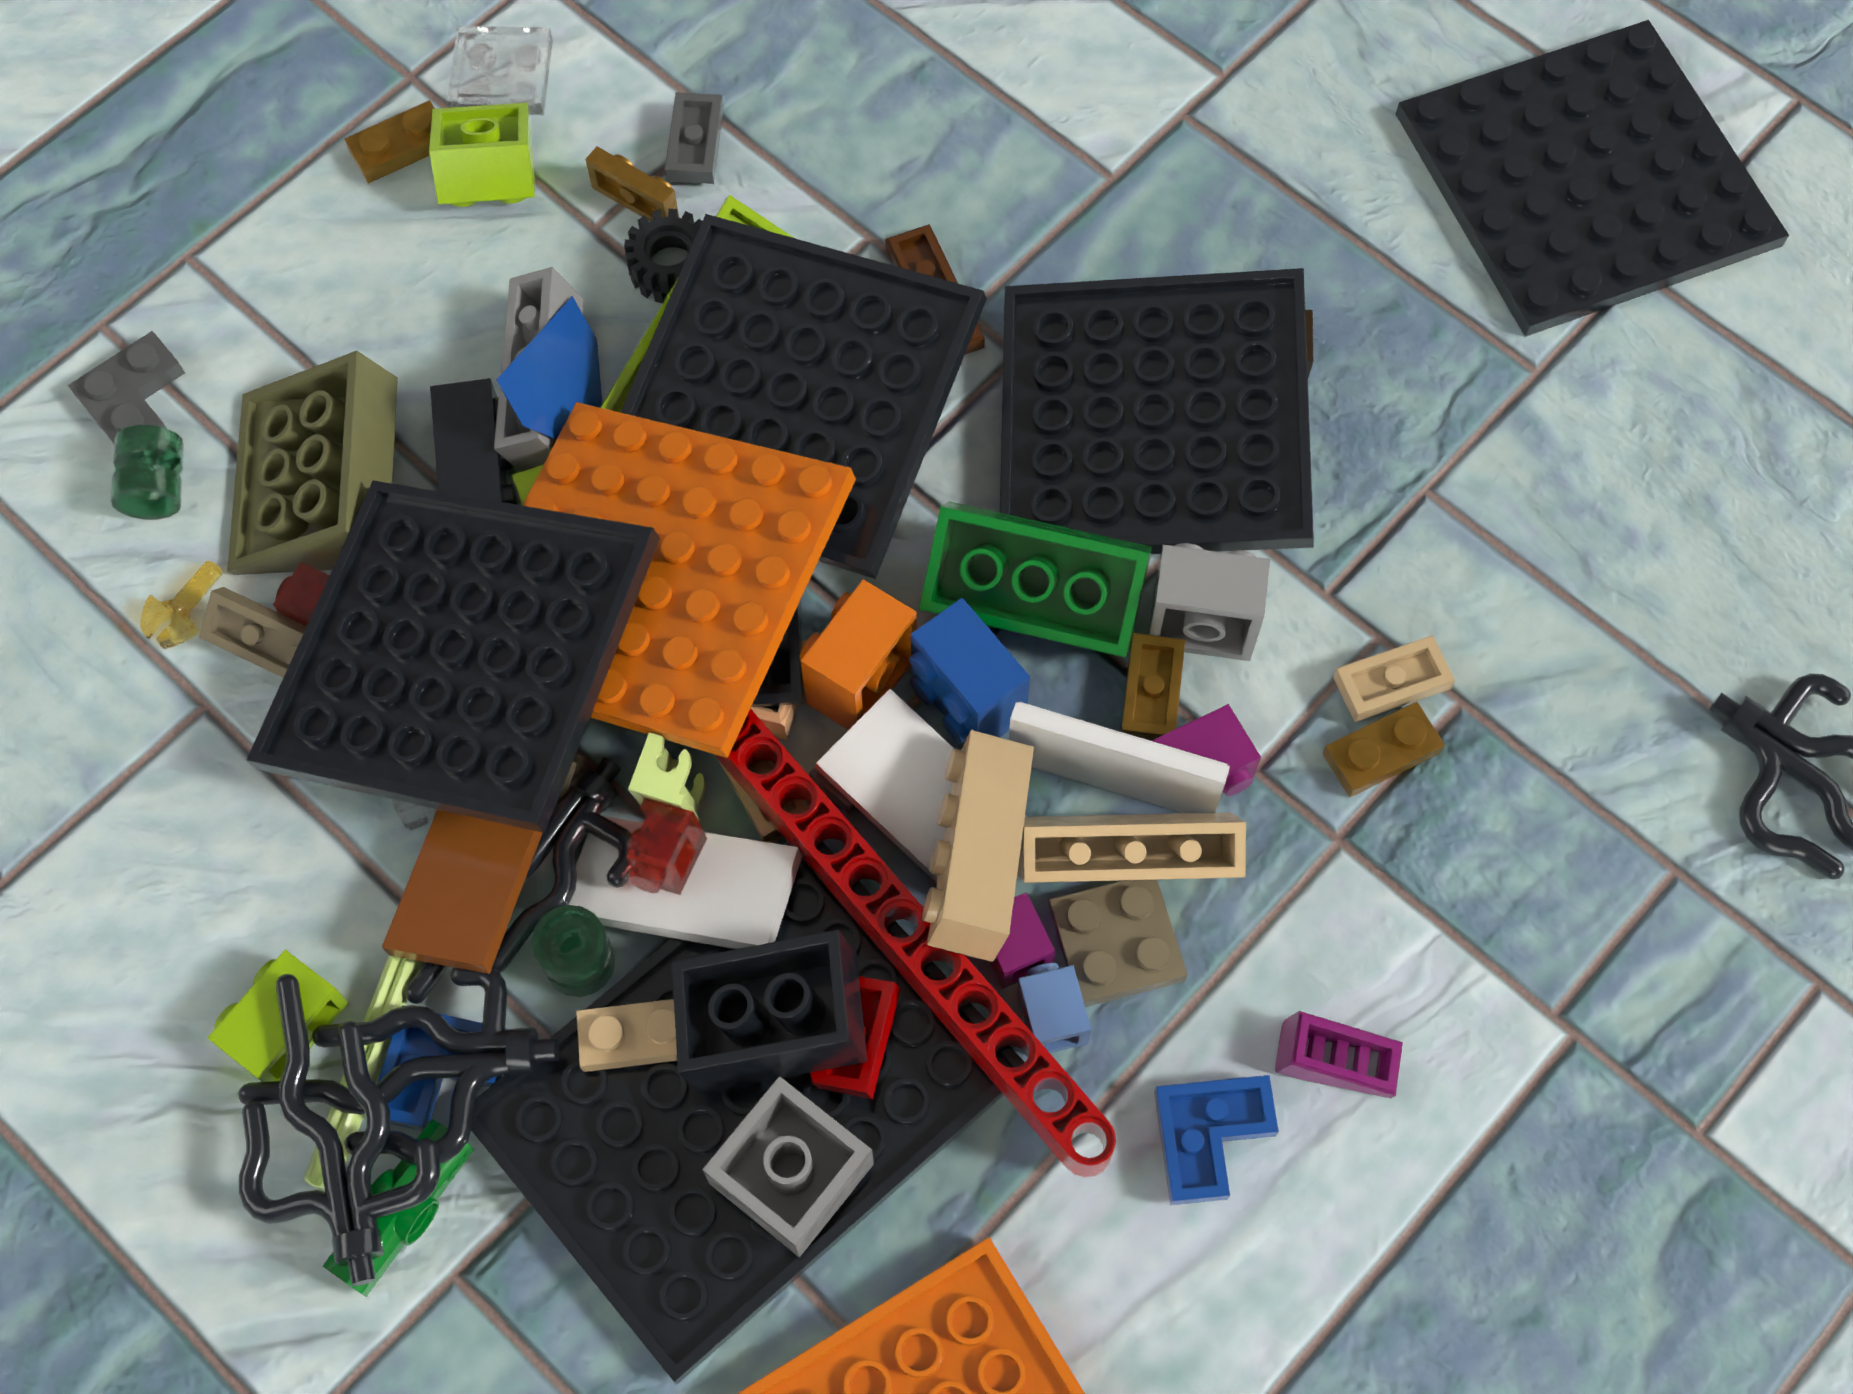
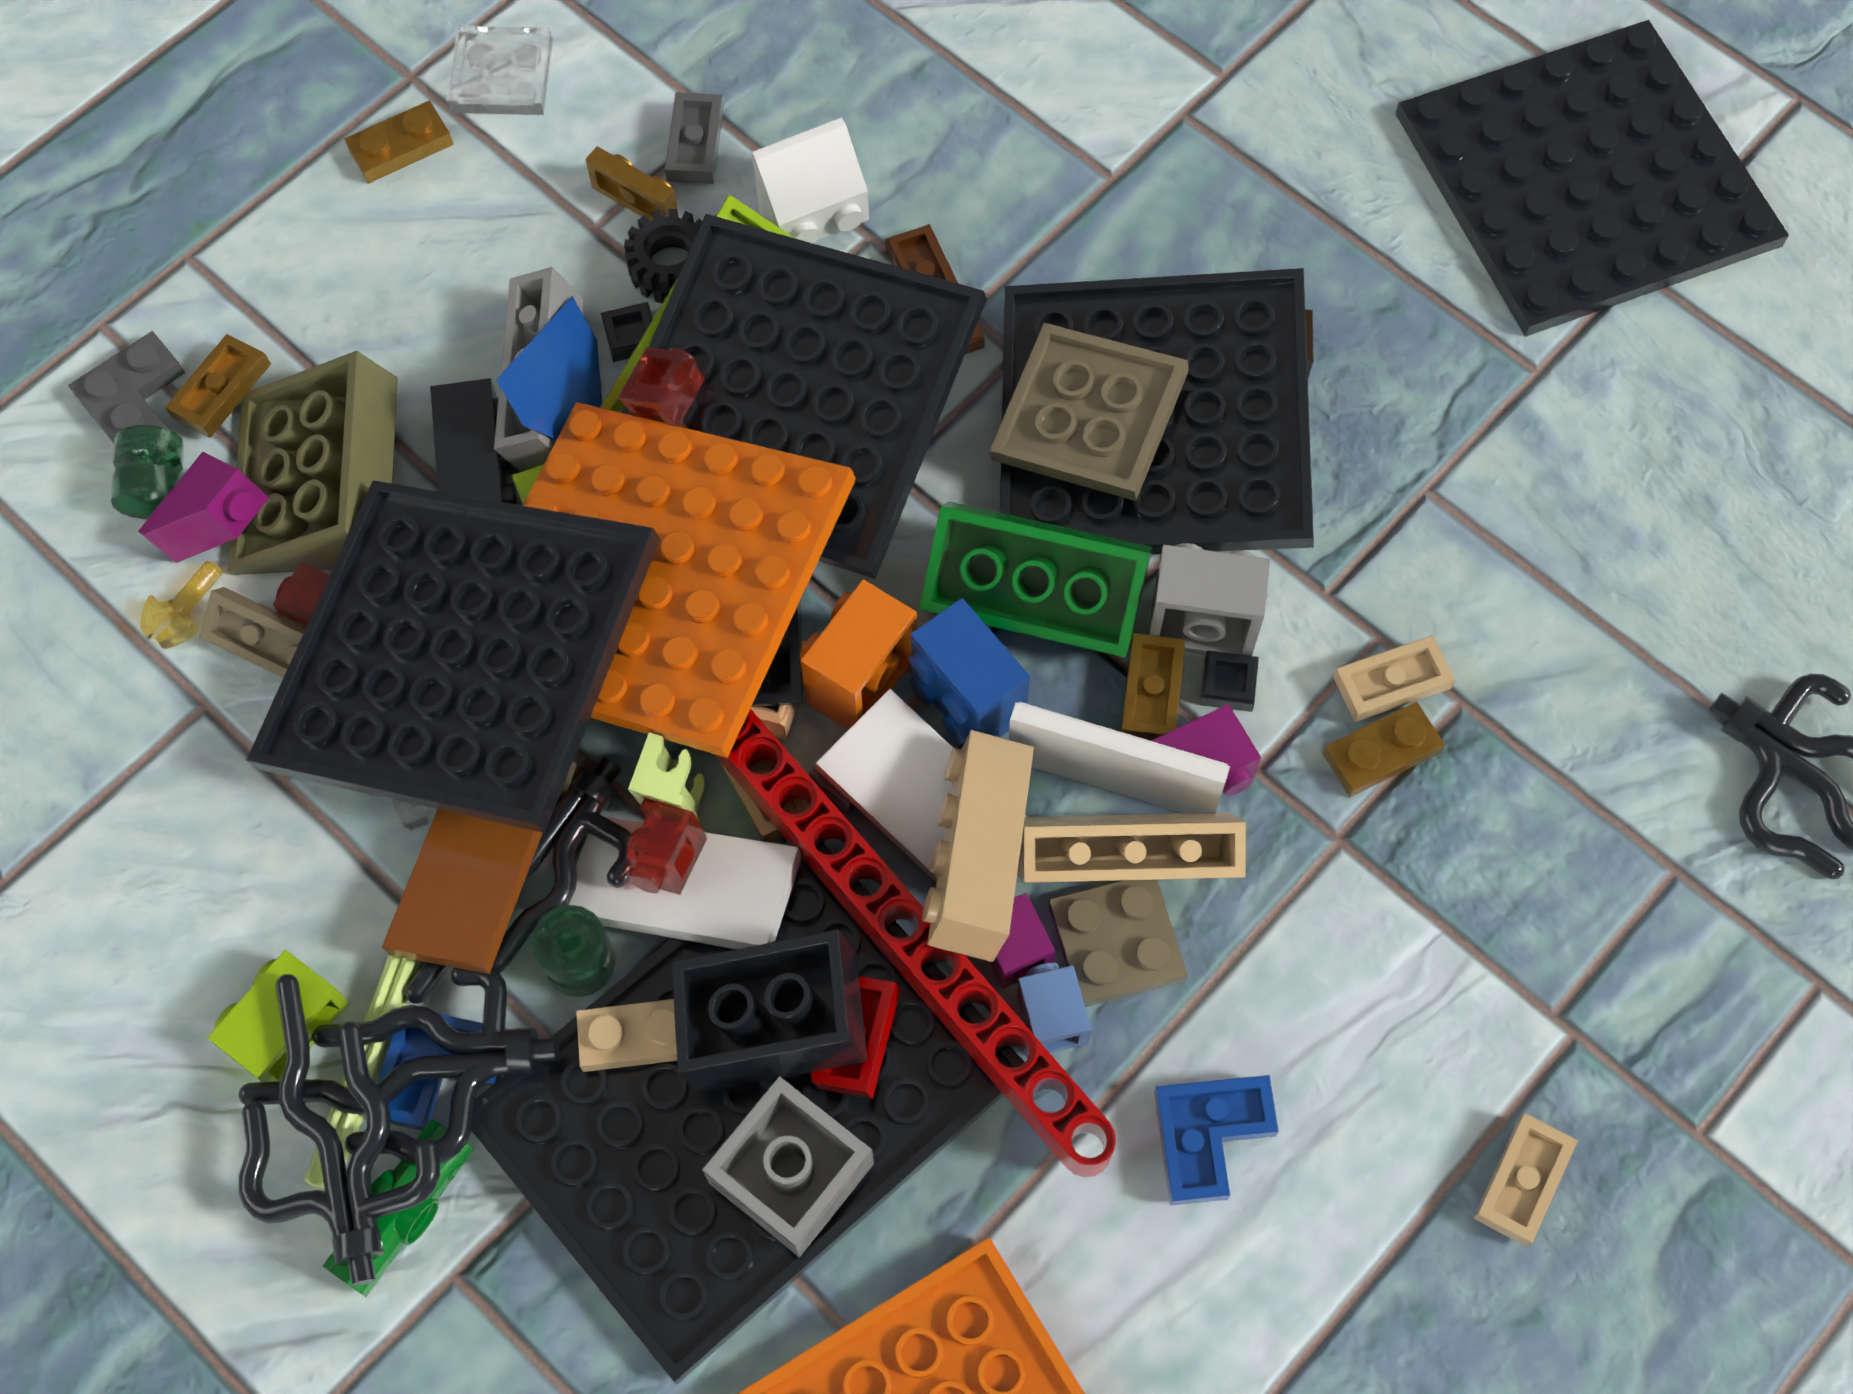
lime slope [429,102,535,207] -> none
magenta slope [1275,1011,1403,1098] -> none
none -> magenta slope [138,452,269,563]
none -> pearl gold plate [165,334,271,438]
none -> black tile [600,302,653,362]
none -> clear red brick [618,347,705,428]
none -> white slope [752,117,869,243]
none -> dark tan plate [989,323,1189,501]
none -> black tile [1200,650,1259,712]
none -> tan plate [1473,1113,1578,1247]

